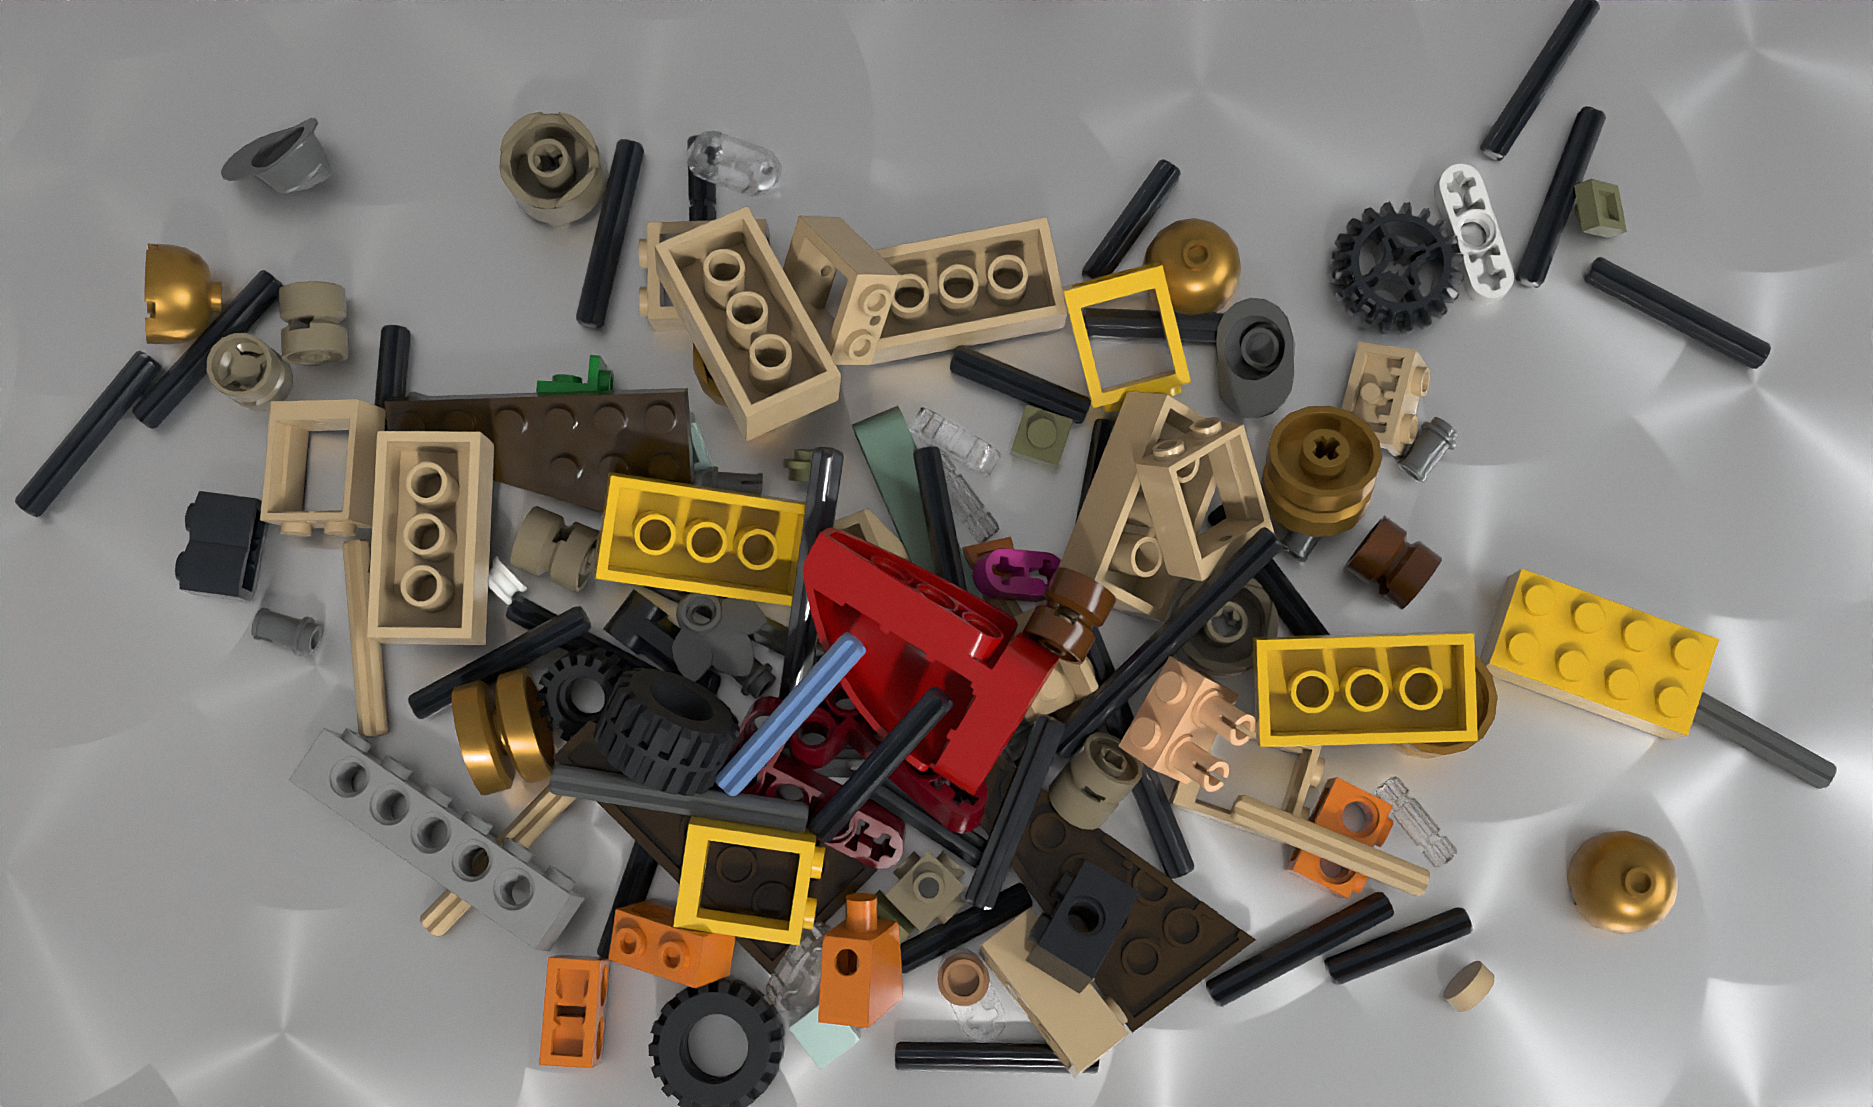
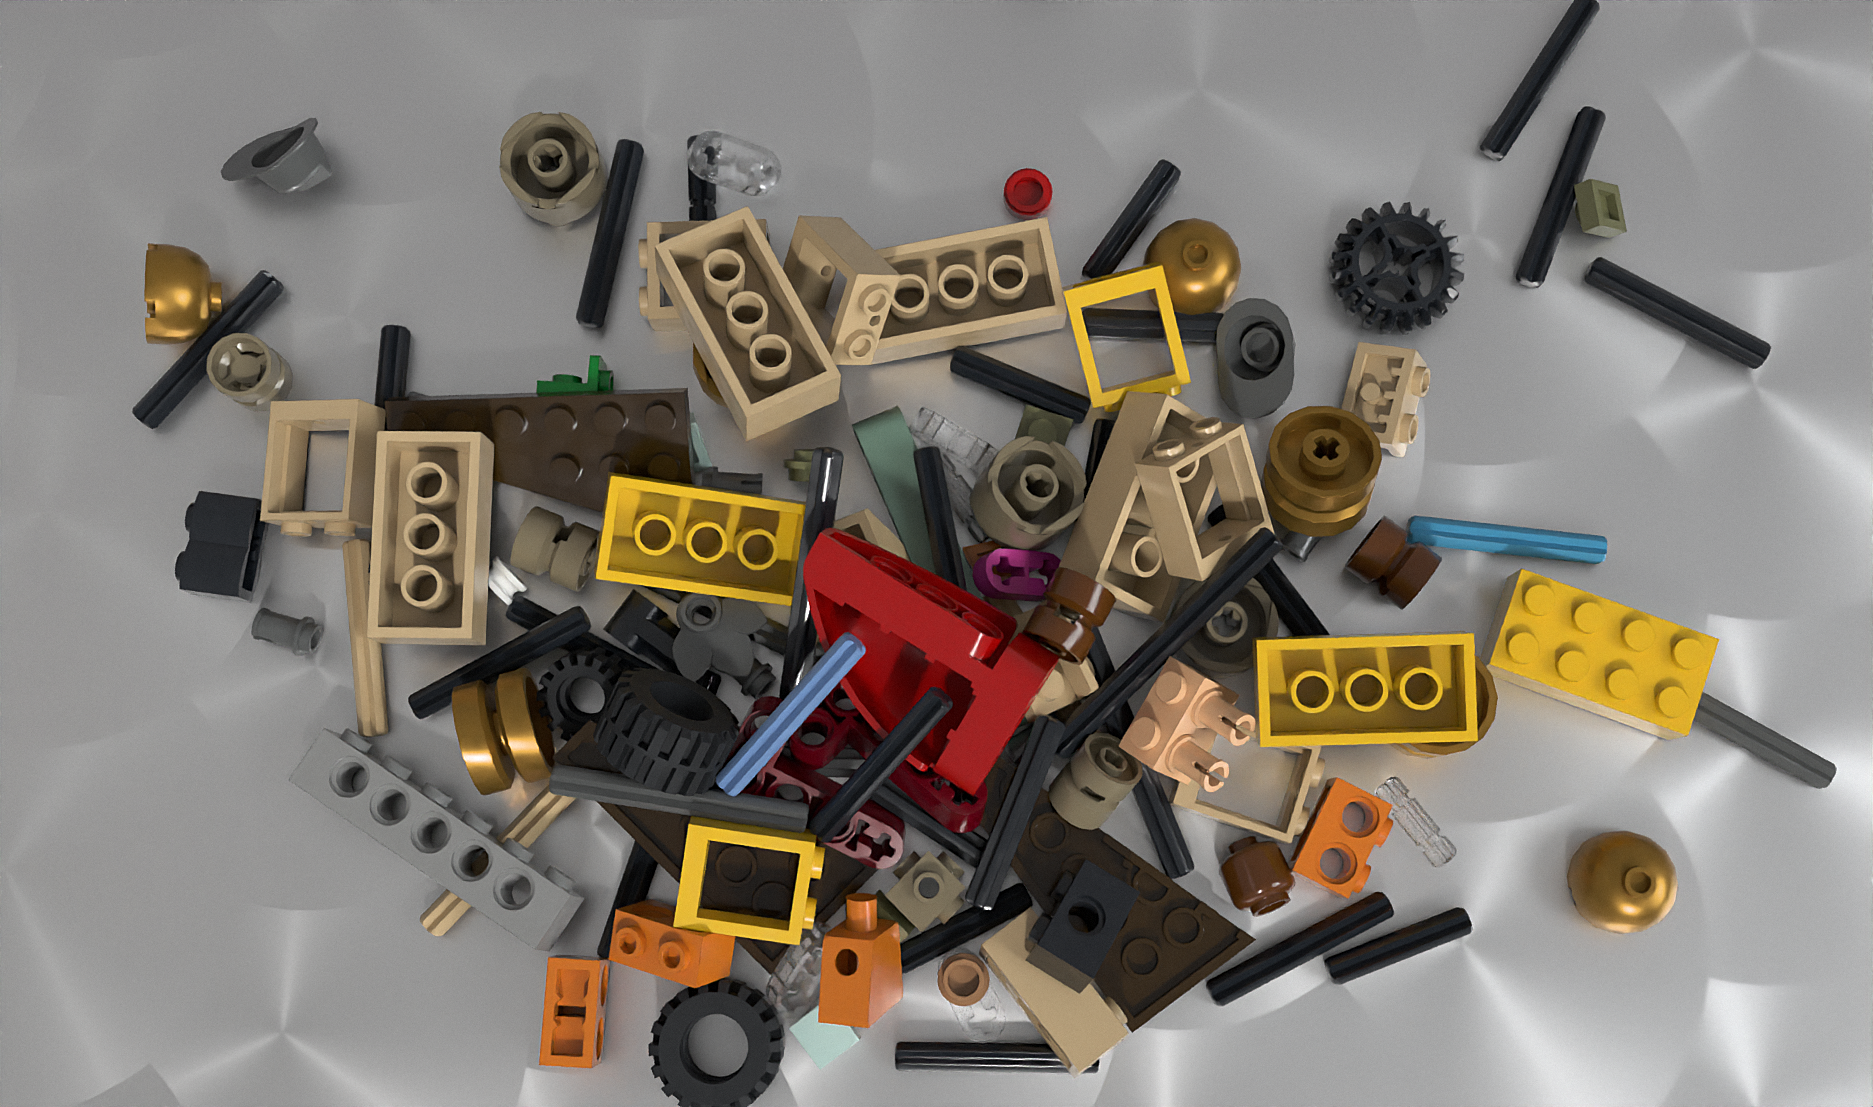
black axle [15,350,161,517] -> none
dark tan wheel [279,281,349,365] -> none
tan axle [1230,795,1430,896] -> none
dark grey pin [1397,417,1459,483] -> none
white beam [1434,163,1514,304] -> none
tan tile [1443,961,1495,1012] -> none
none -> dark tan brick [969,436,1087,551]
none -> red tile [1003,168,1053,221]
none -> reddish brown head [1219,836,1296,917]
none -> dark azure axle [1406,515,1607,564]

